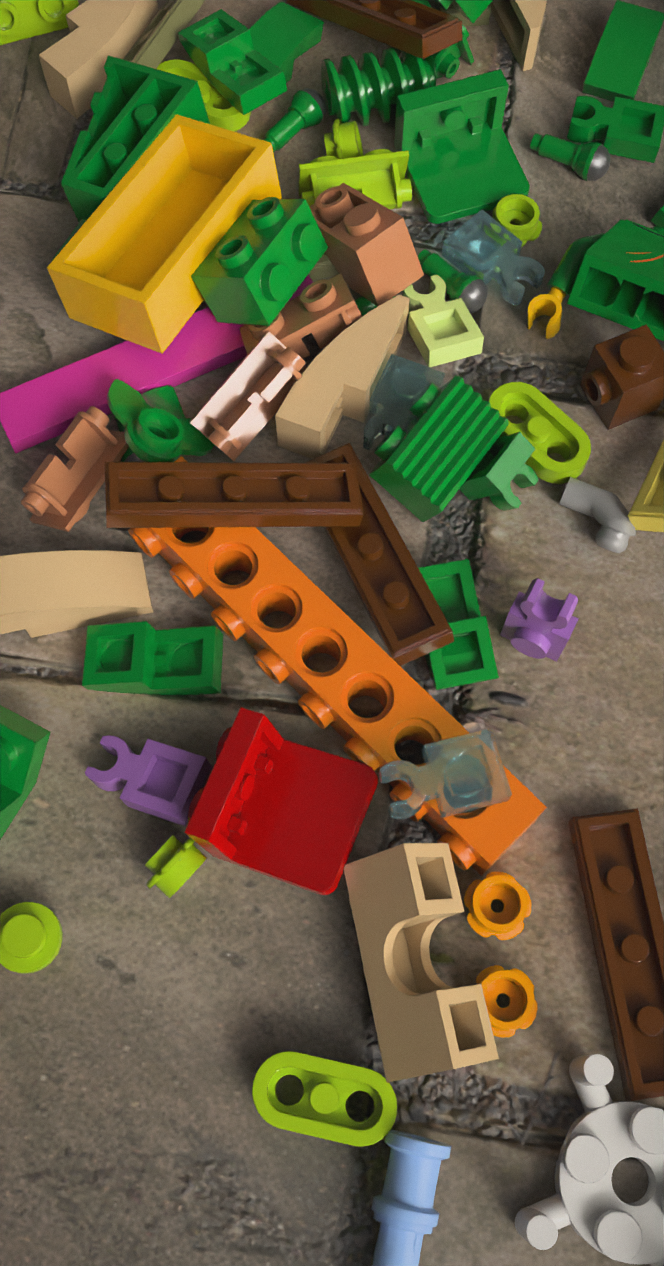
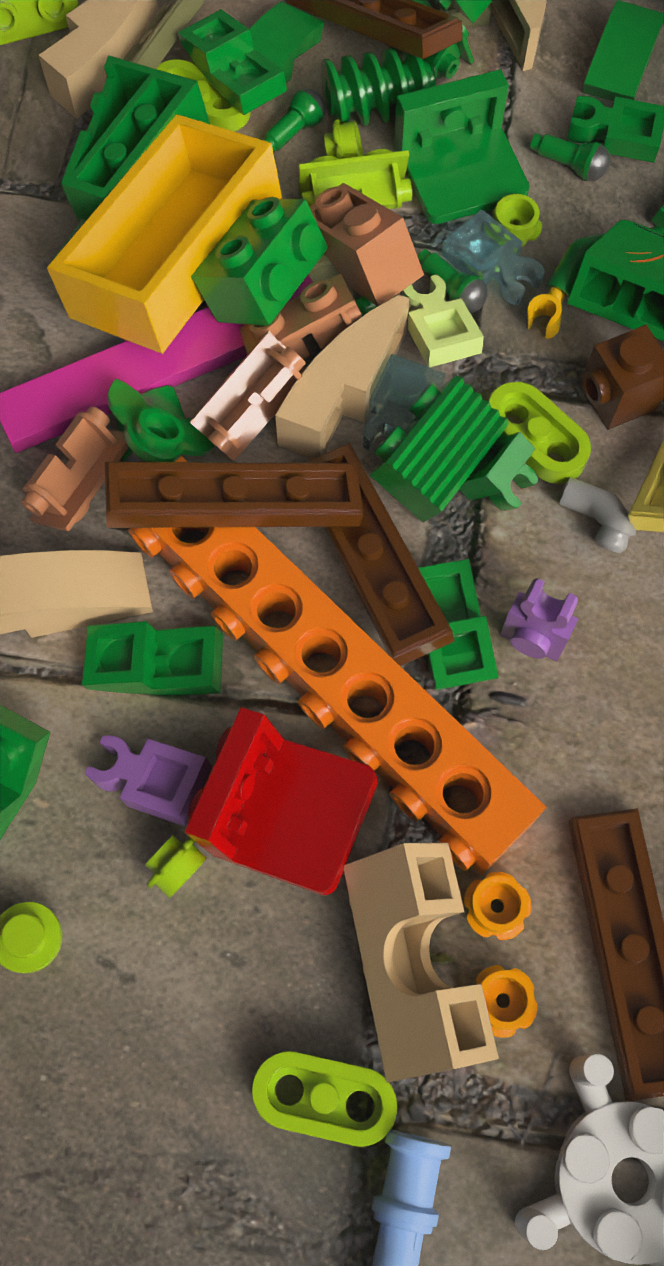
clear light blue plate [379,728,512,819] -> none

